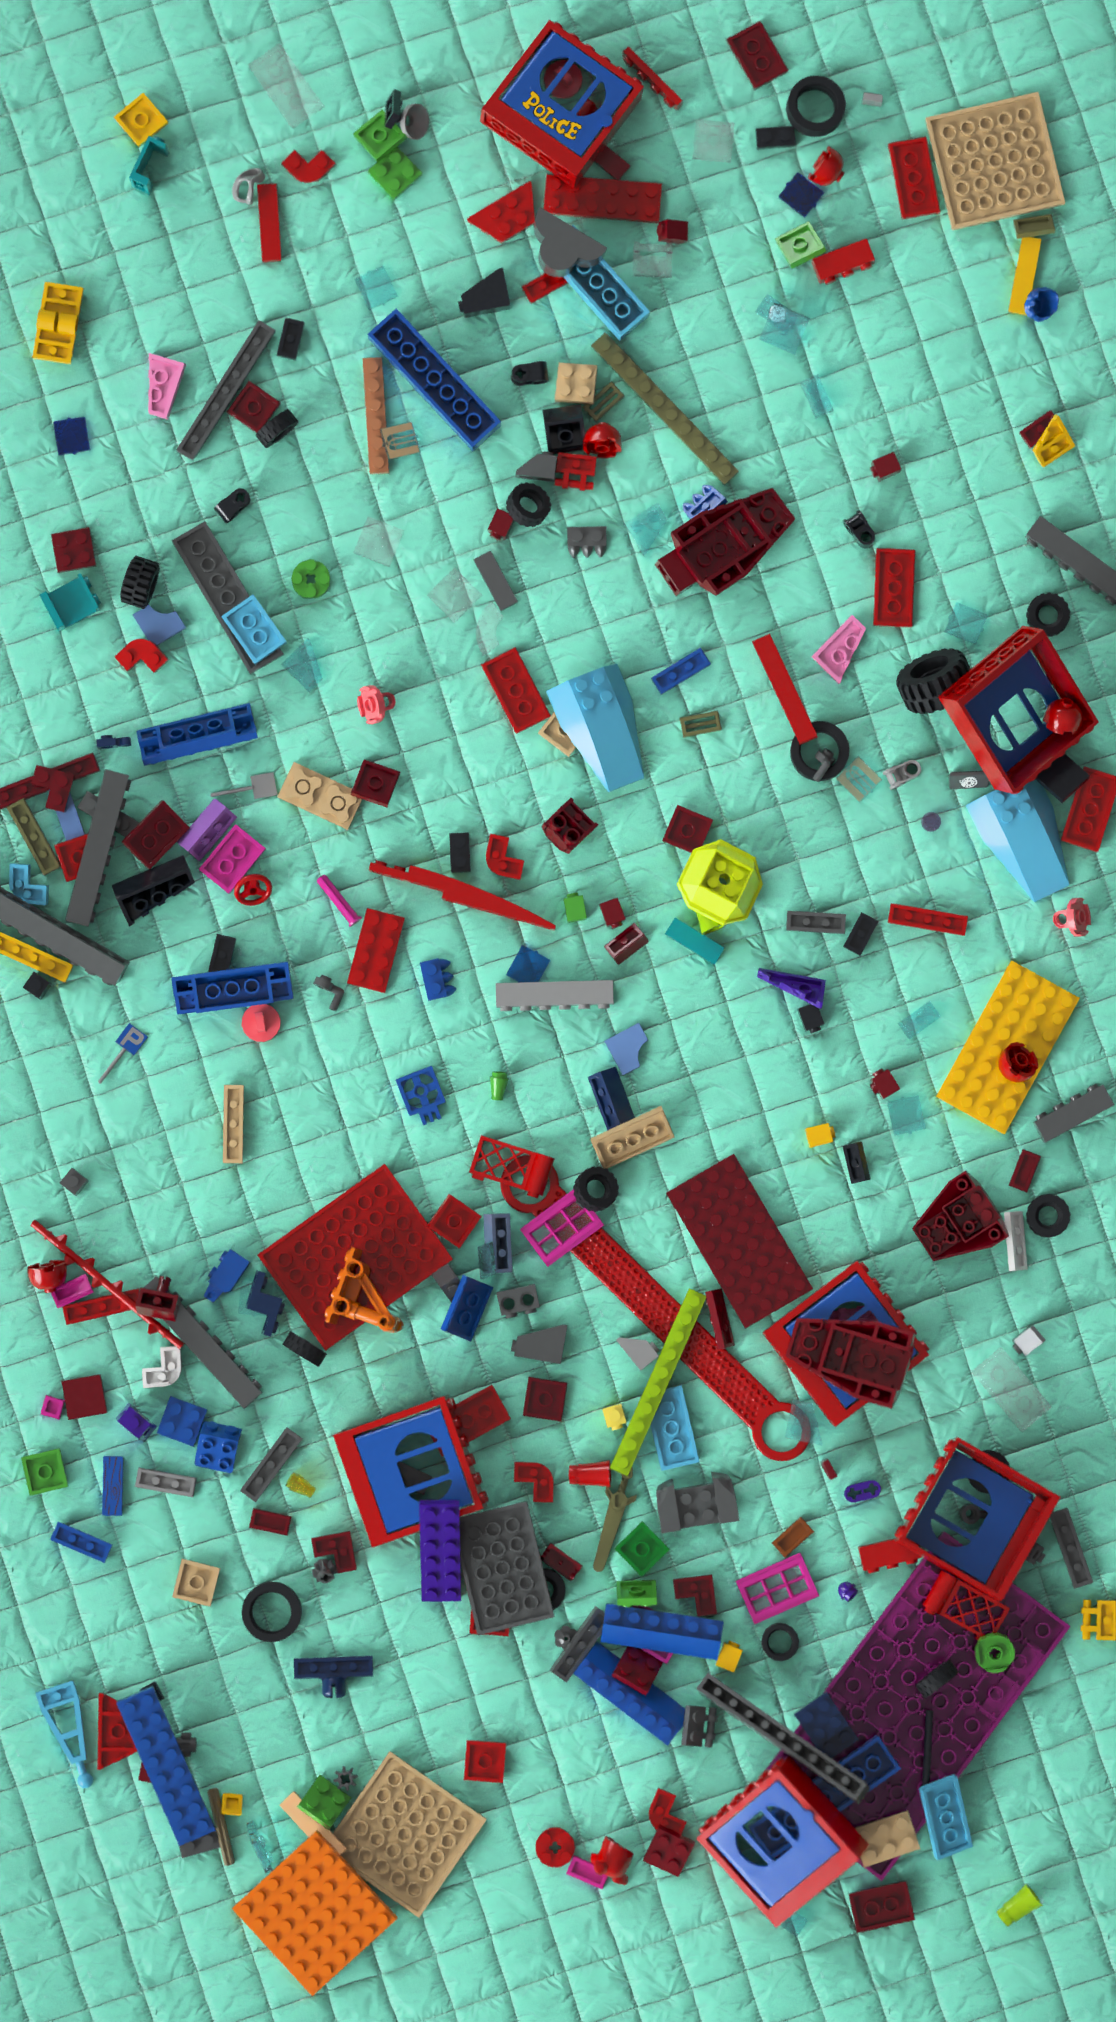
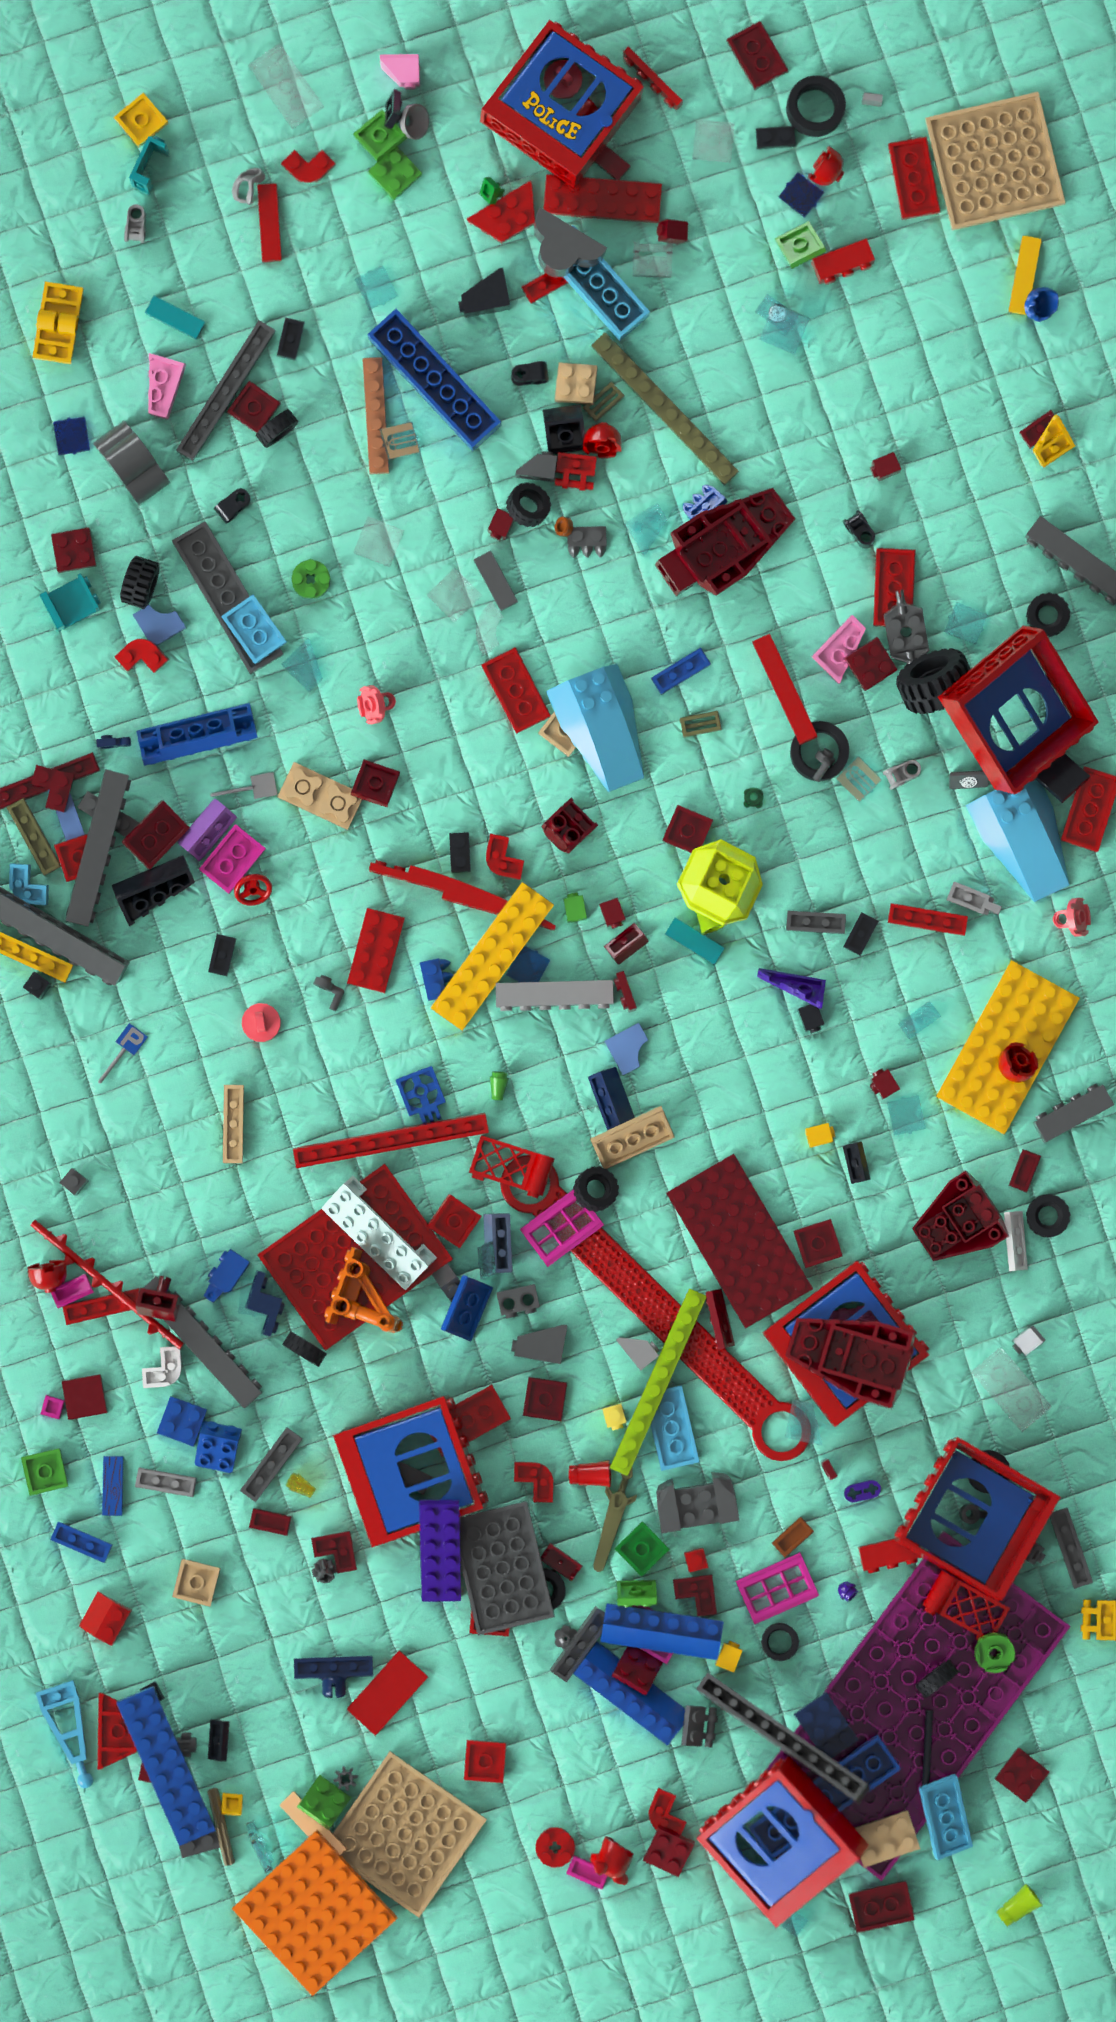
dark purple torso [116,1403,157,1442] -> none
blue slope [171,961,294,1015] -> none
black tyre [242,1582,302,1642] -> none
dark pink axle [317,874,362,927] -> none
clear light blue plate [800,374,833,418] -> none
plate [921,812,941,832] -> none
olive tile [1013,214,1055,239] -> none
red cylinder [1043,698,1083,735] -> none
none -> red slope [79,1591,132,1646]
none -> dark grey brick [93,421,170,505]
none -> light grey piece [124,204,146,243]
none -> teal tile [145,296,205,340]
none -> black plate [208,1719,229,1761]
none -> red plate [293,1113,489,1168]
none -> light aqua bracket [322,1176,437,1290]
none -> red tile [346,1650,429,1736]
none -> bright pink slope [380,54,420,90]
none -> yellow plate [430,882,554,1031]
none -> green tile [479,177,505,205]
none -> dark orange tile [555,517,573,537]
none -> dark red plate [614,971,637,1013]
none -> red brick [684,1548,708,1573]
none -> clear green brick [743,787,763,809]
none -> dark red plate [793,1219,843,1268]
none -> dark red plate [844,637,898,691]
none -> dark grey plate [883,590,930,664]
none -> light grey hinge [947,882,1002,915]
none -> dark red plate [994,1747,1050,1803]

